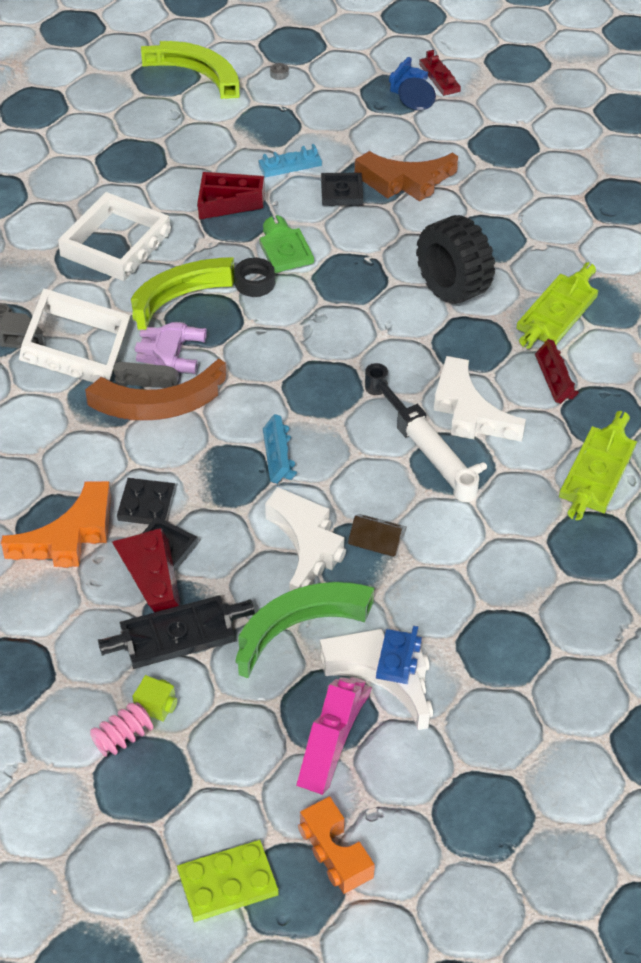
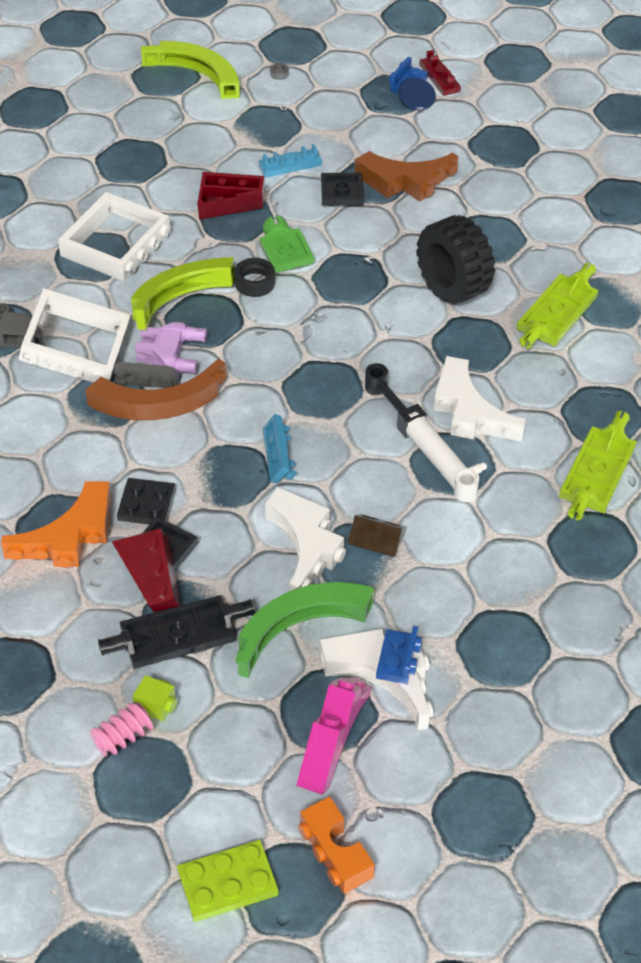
dark red plate [535,339,579,404] -> none

